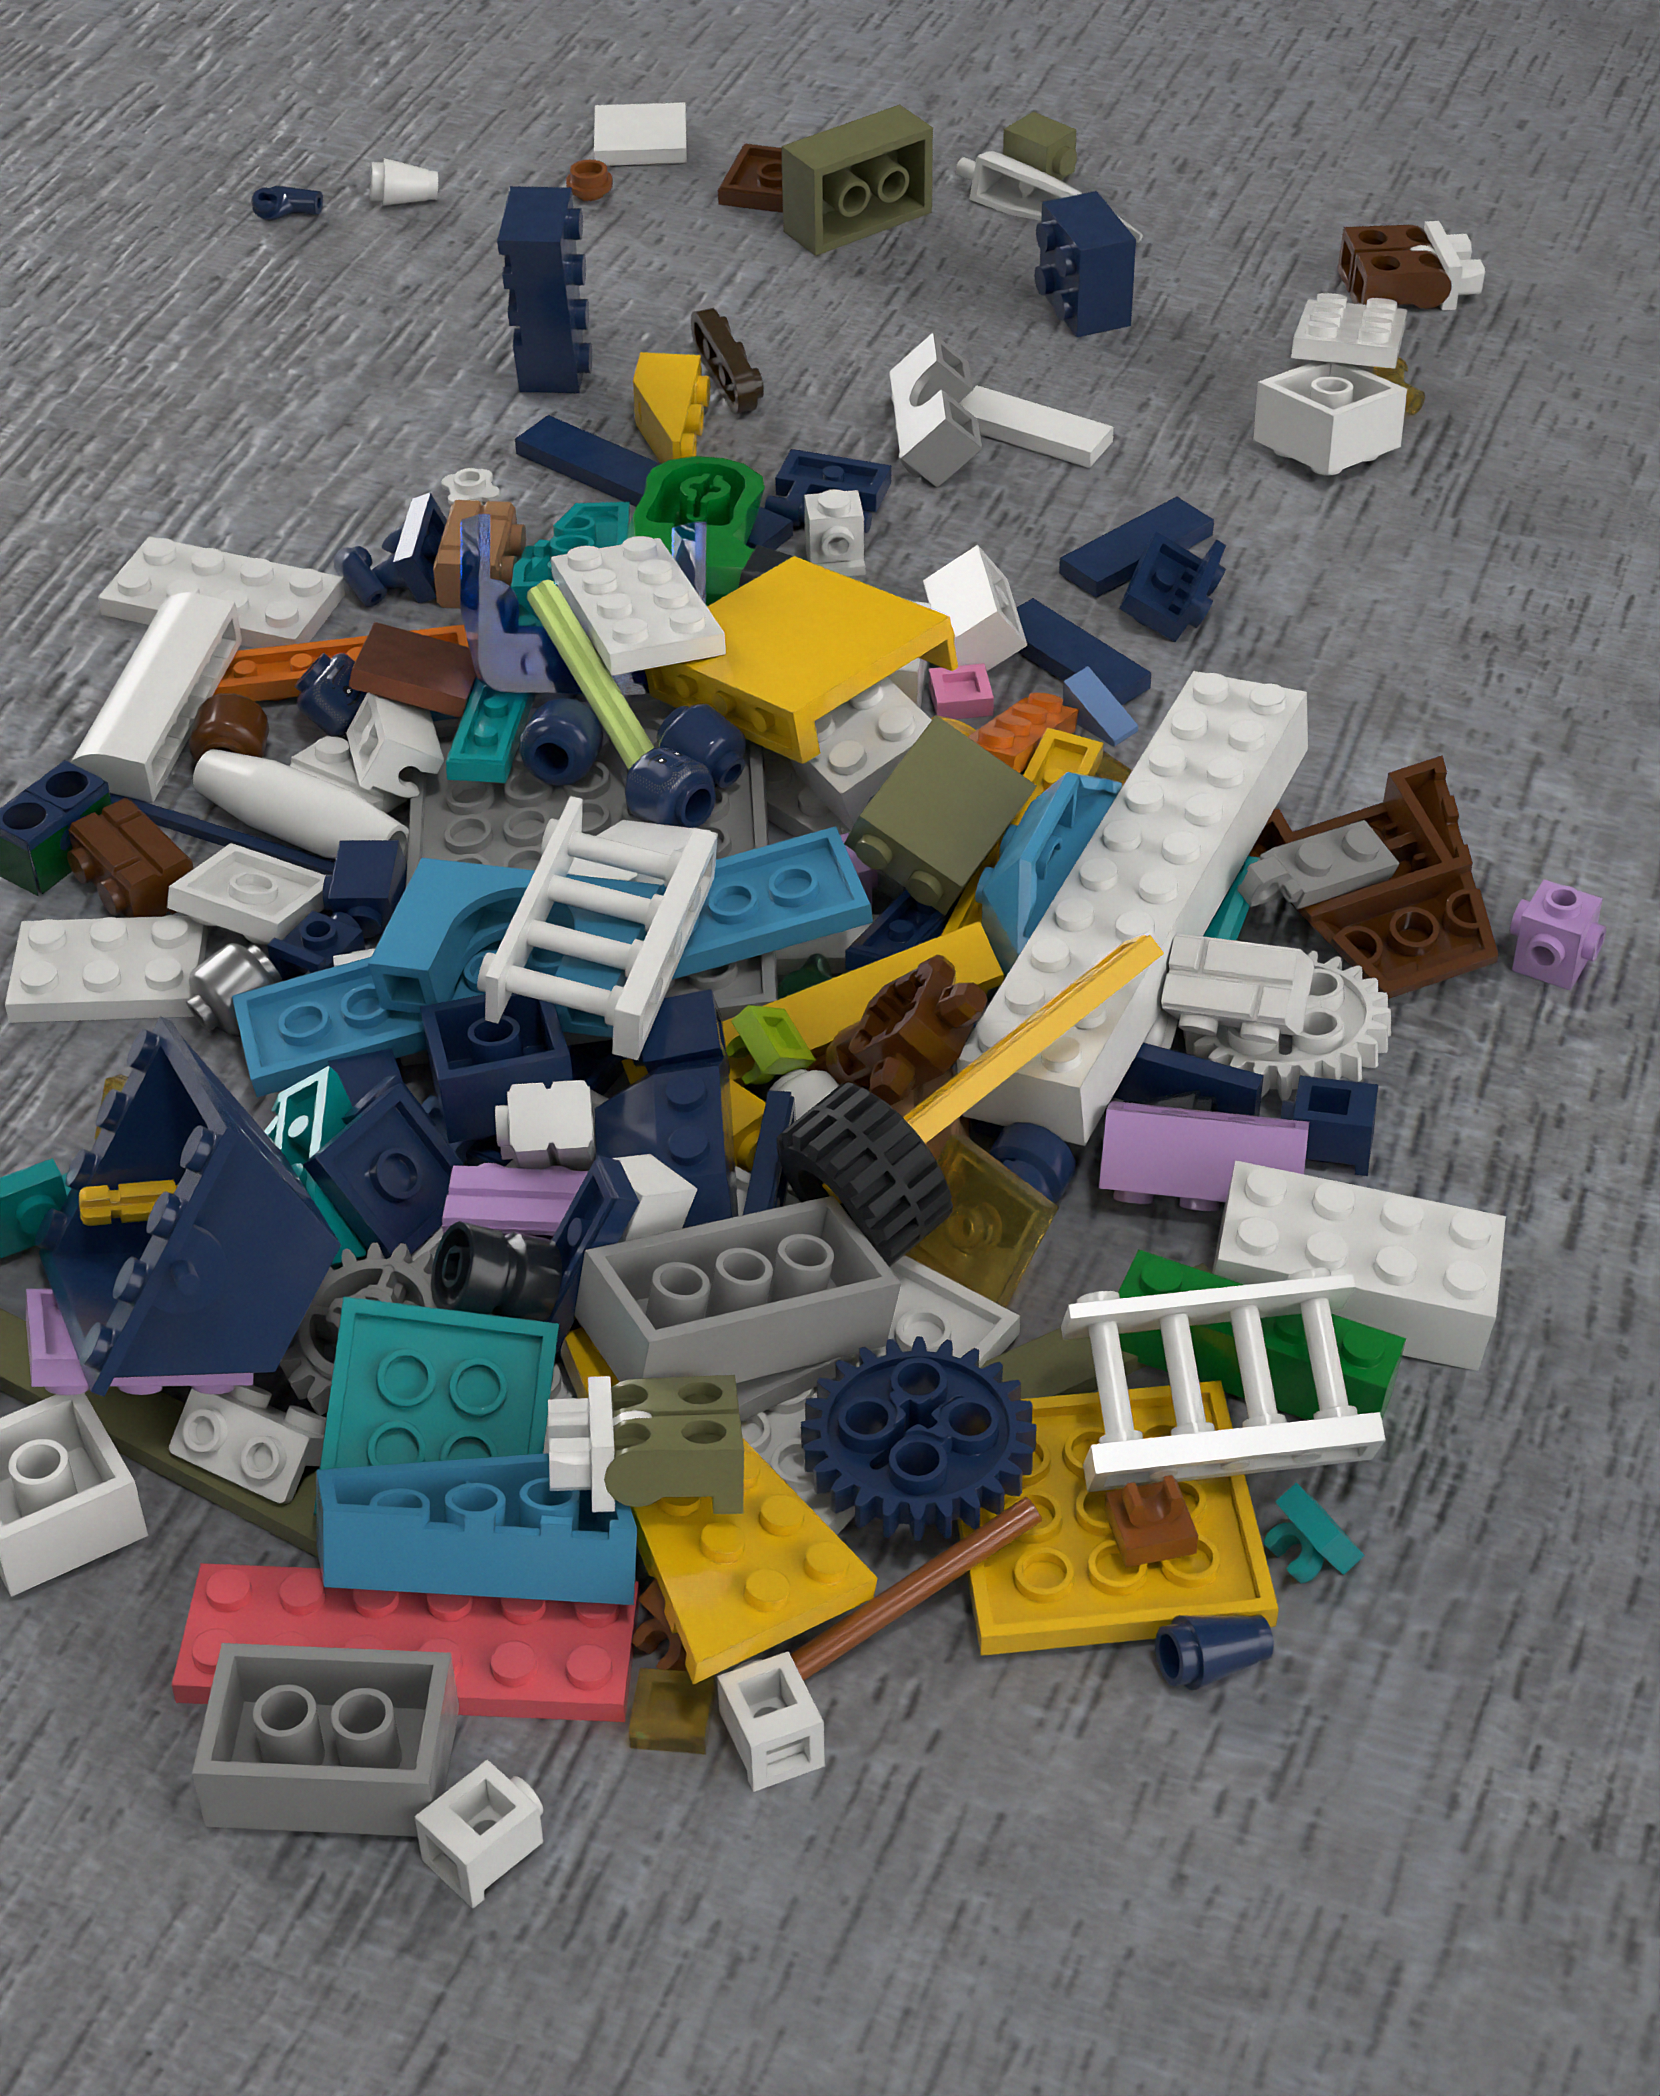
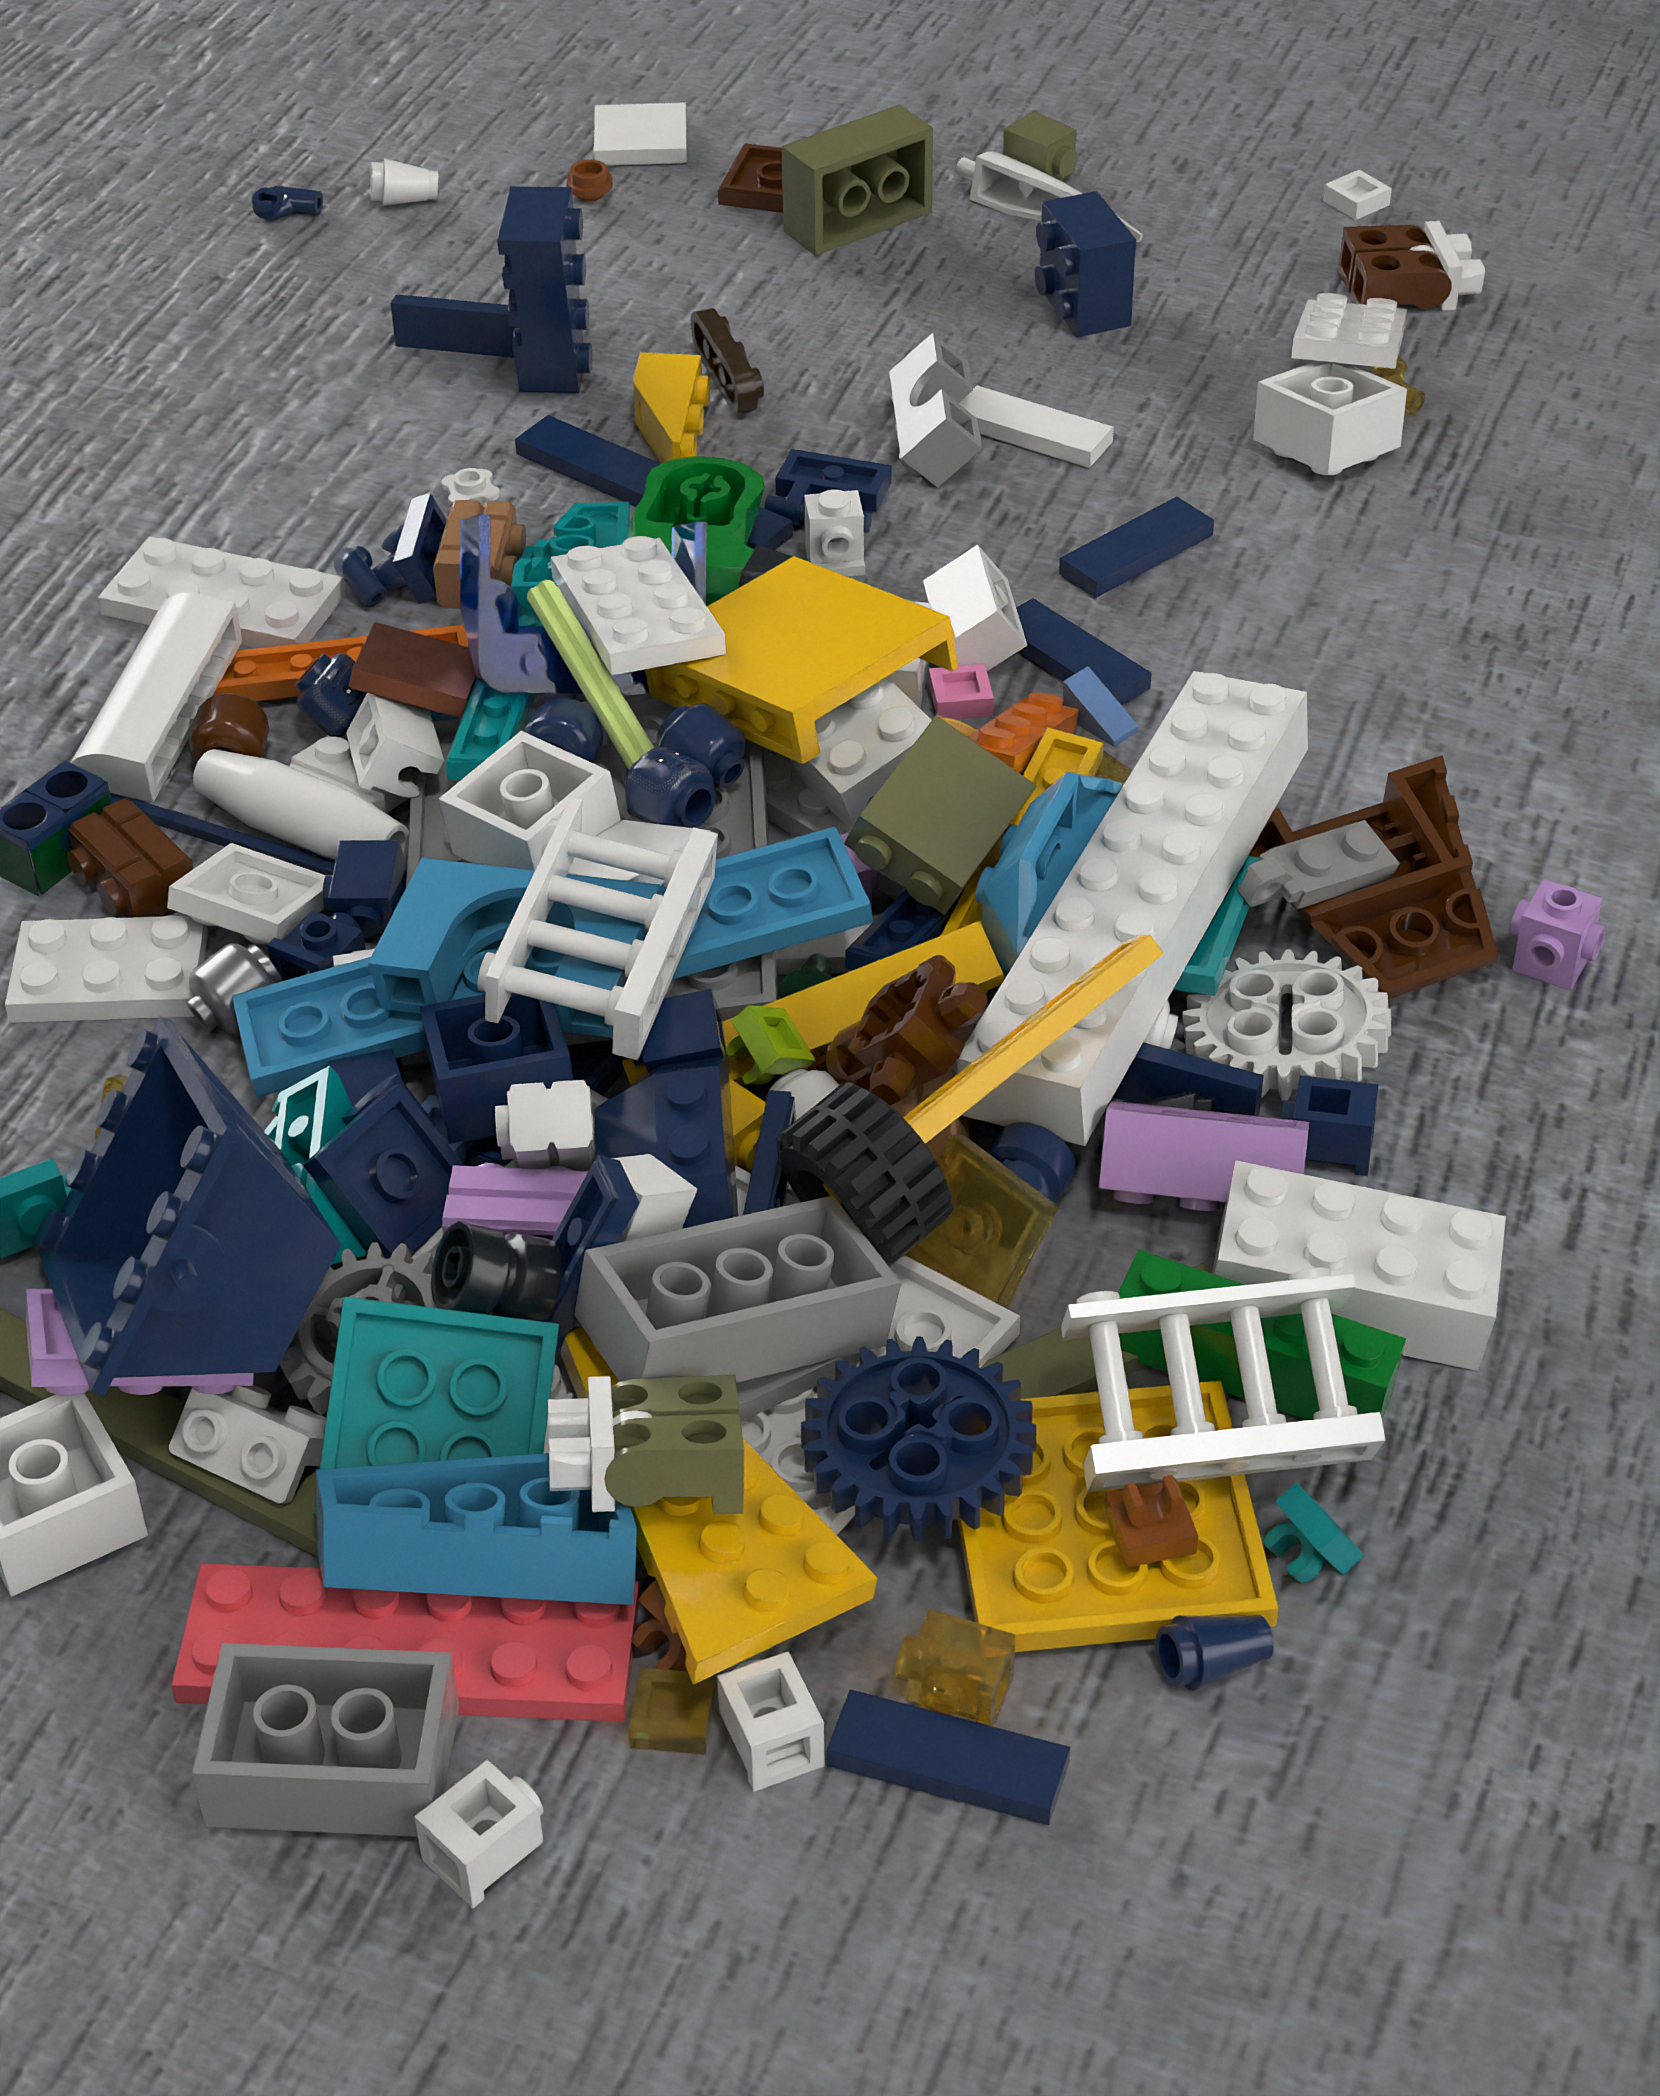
yellow axle [79,1180,178,1226] -> none
dark orange bar [790,1497,1042,1681] -> none
dark blue bracket [1119,532,1226,642] -> none
white brick [1161,933,1314,1044] -> none
none -> dark blue tile [390,294,520,358]
none -> white brick [439,731,621,870]
none -> dark blue tile [826,1689,1070,1825]
none -> clear yellow brick [894,1609,1015,1727]
none -> white tile [1323,170,1392,220]

